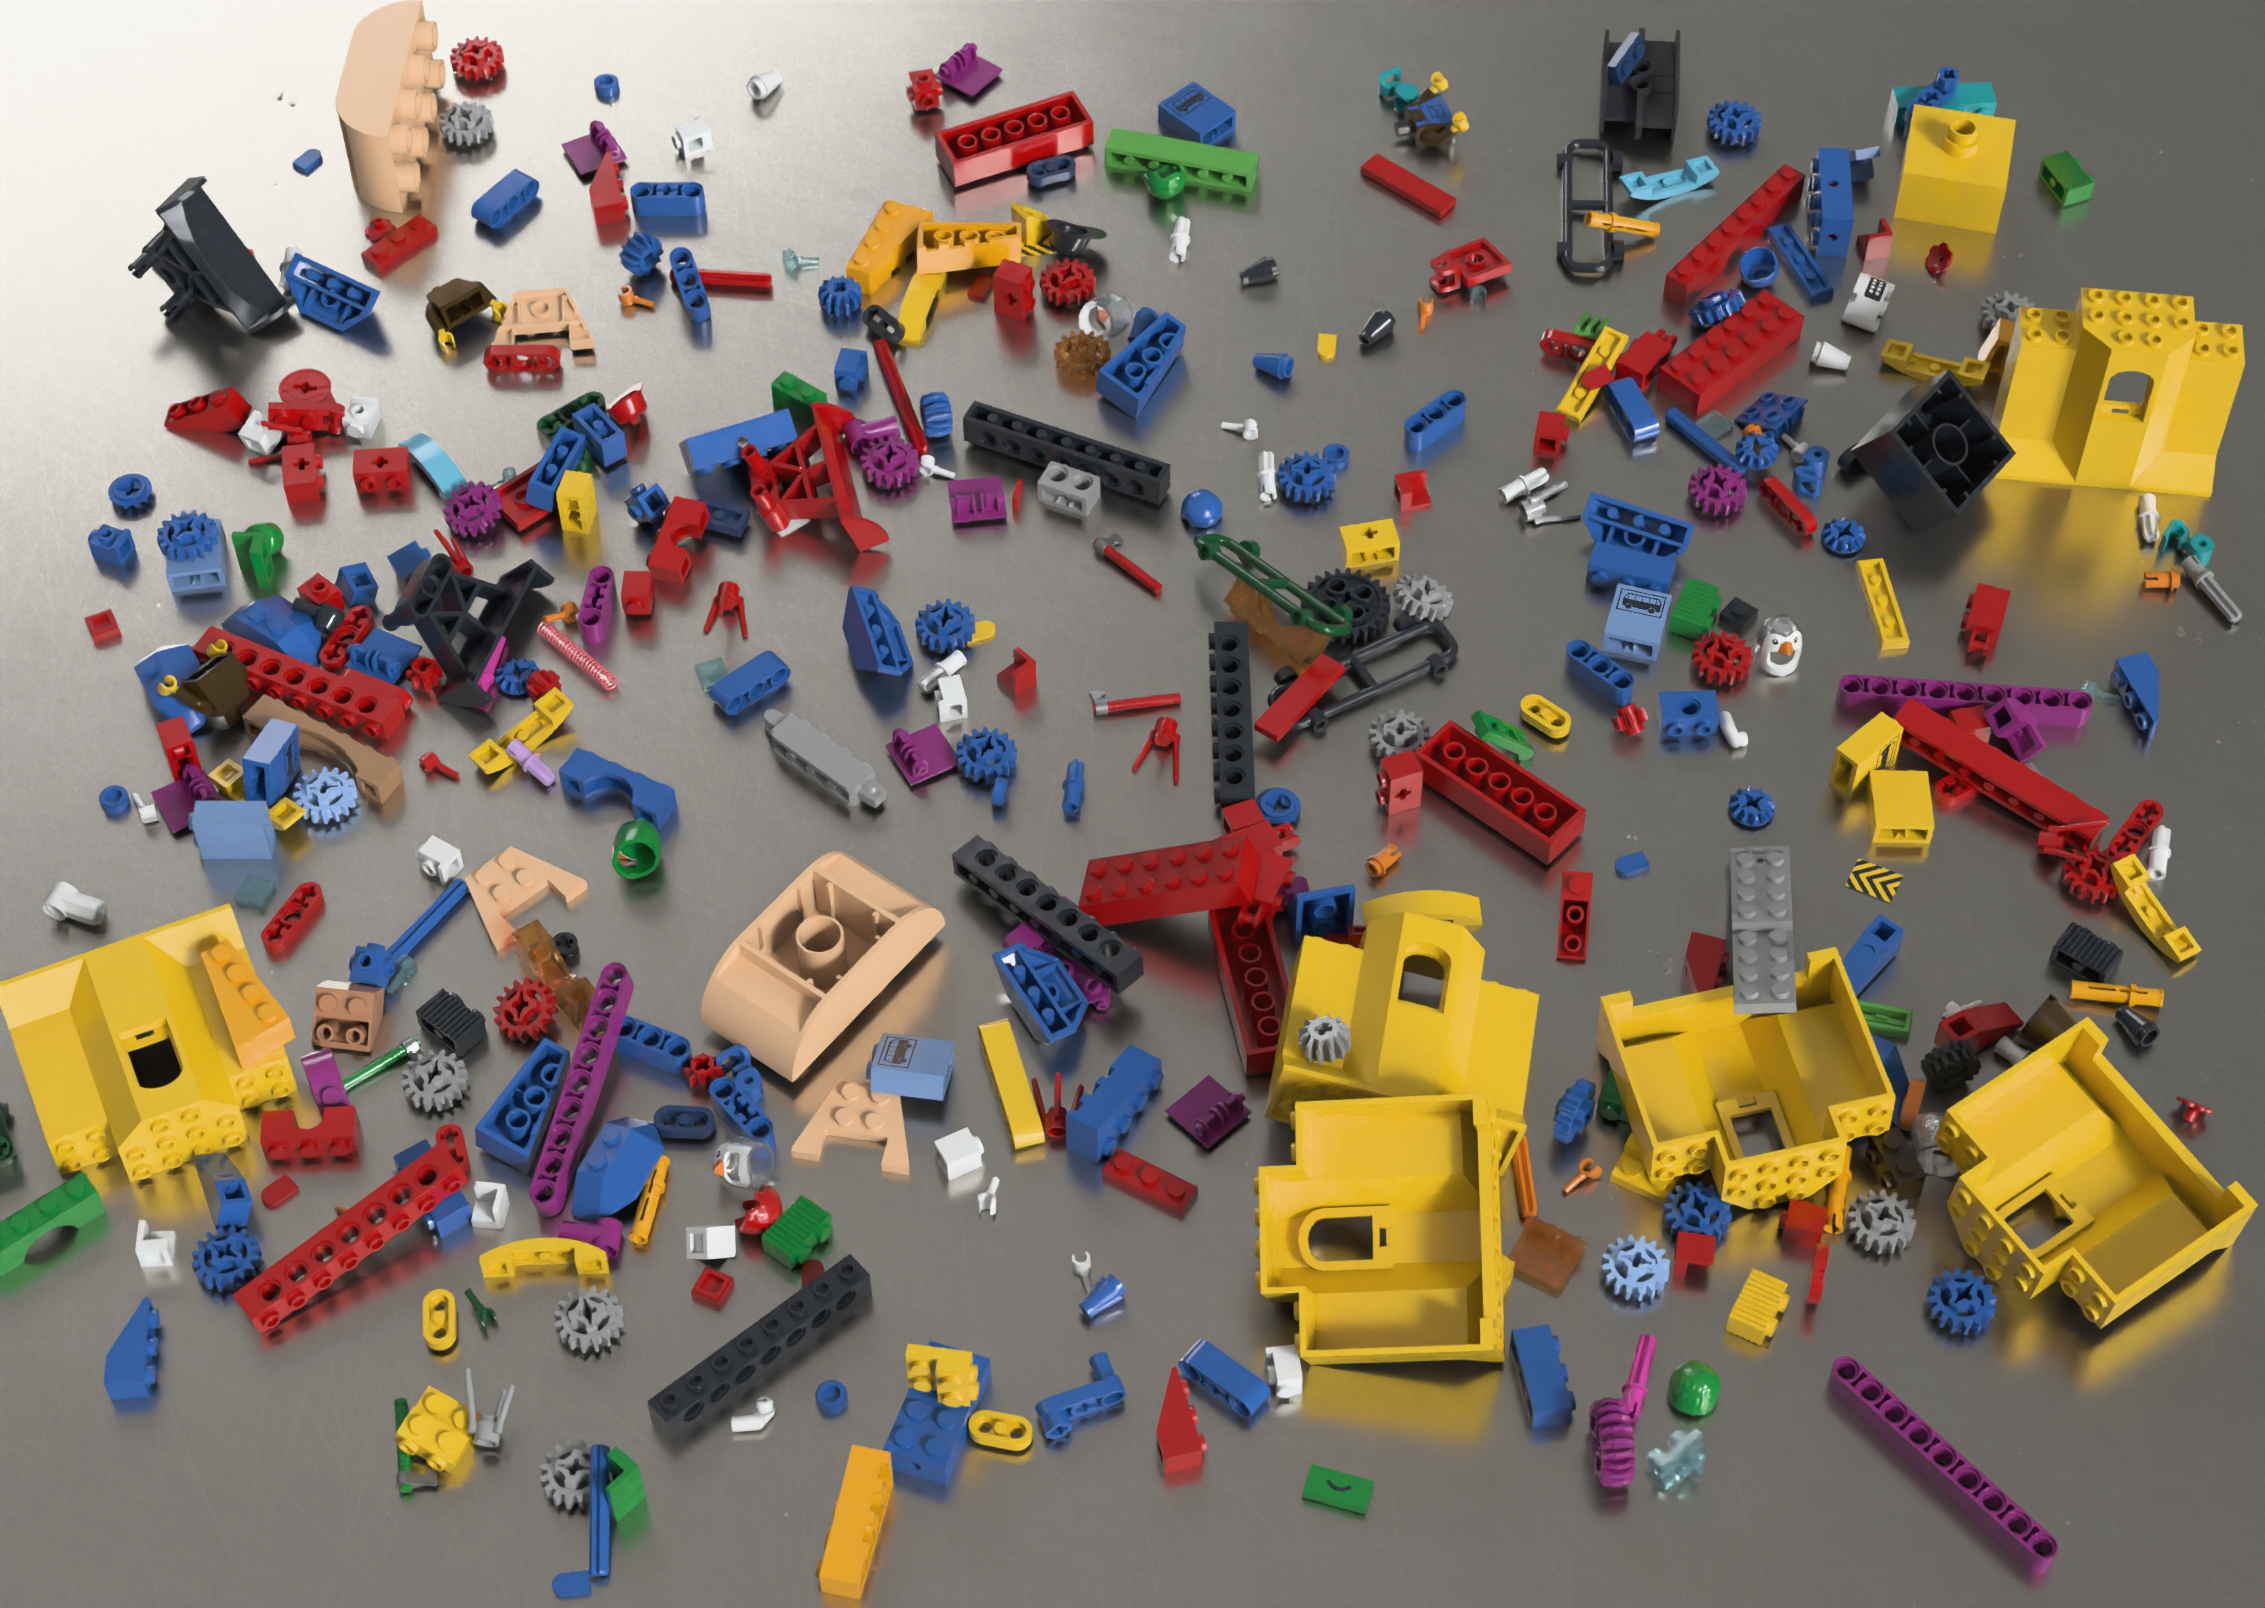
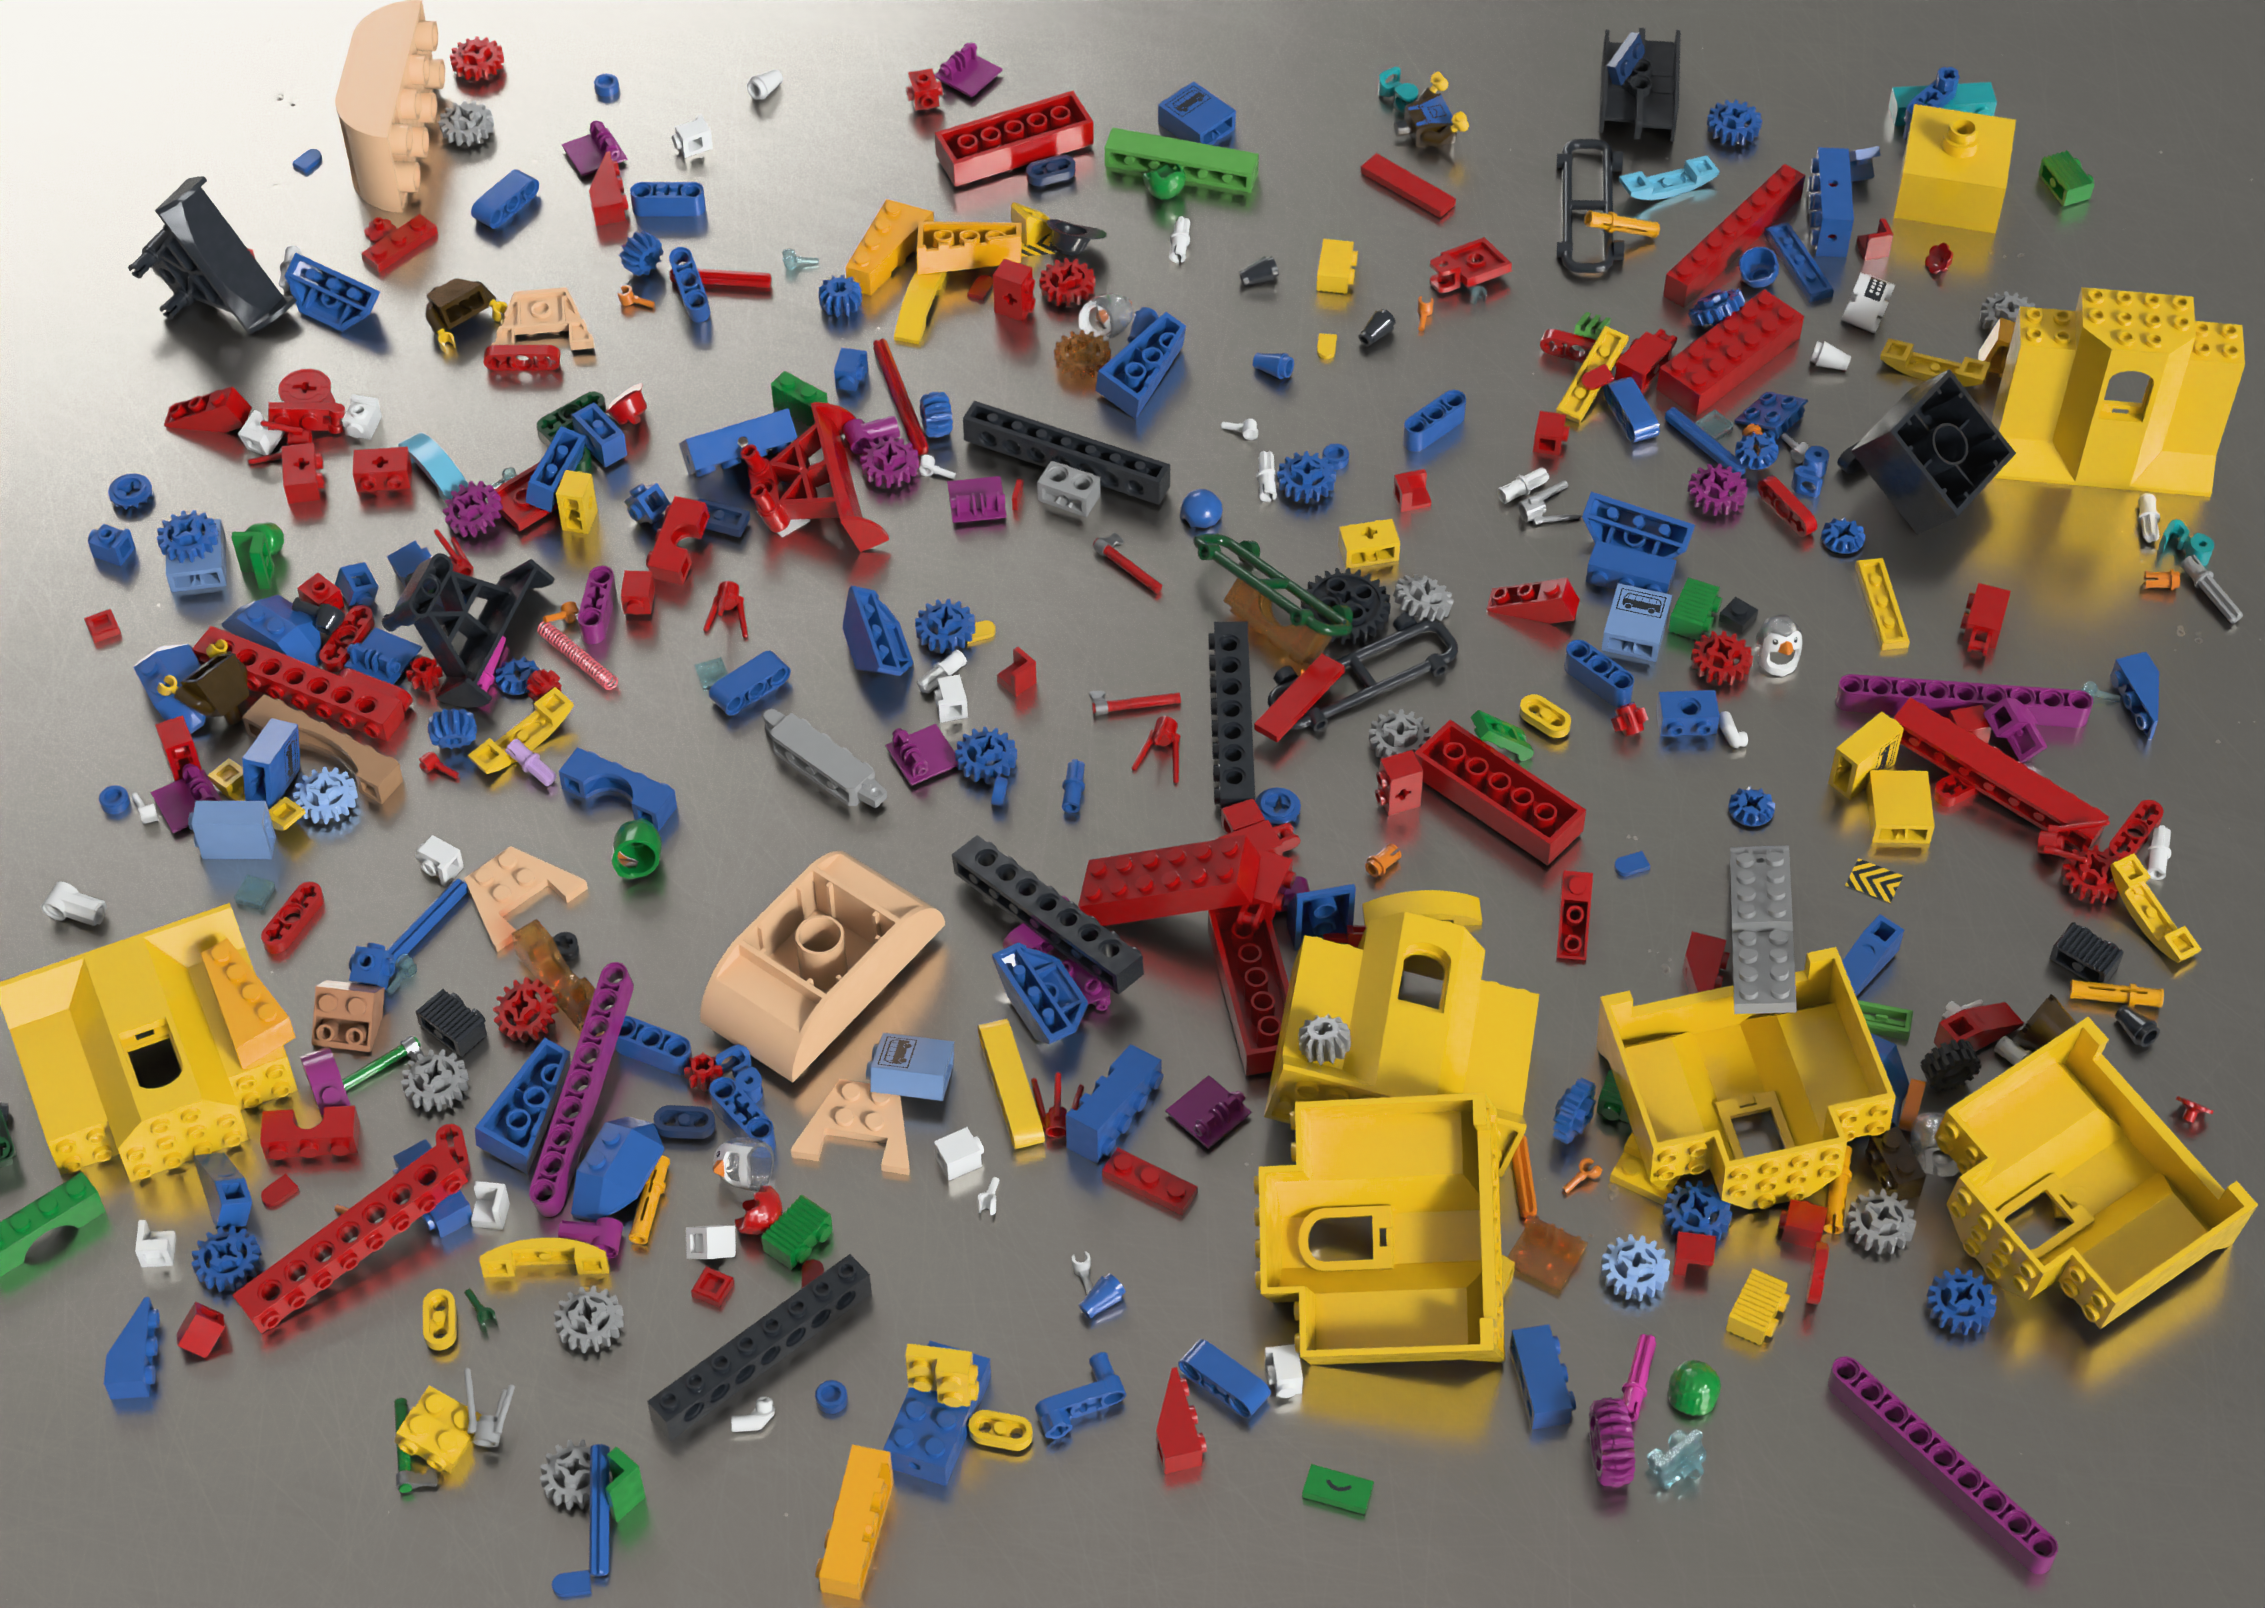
black beam [862,304,906,344] -> none
none -> red panel [177,1302,225,1358]
none -> blue gear [428,708,477,749]
none -> yellow brick [1316,239,1358,294]
none -> red slope [1486,578,1580,624]

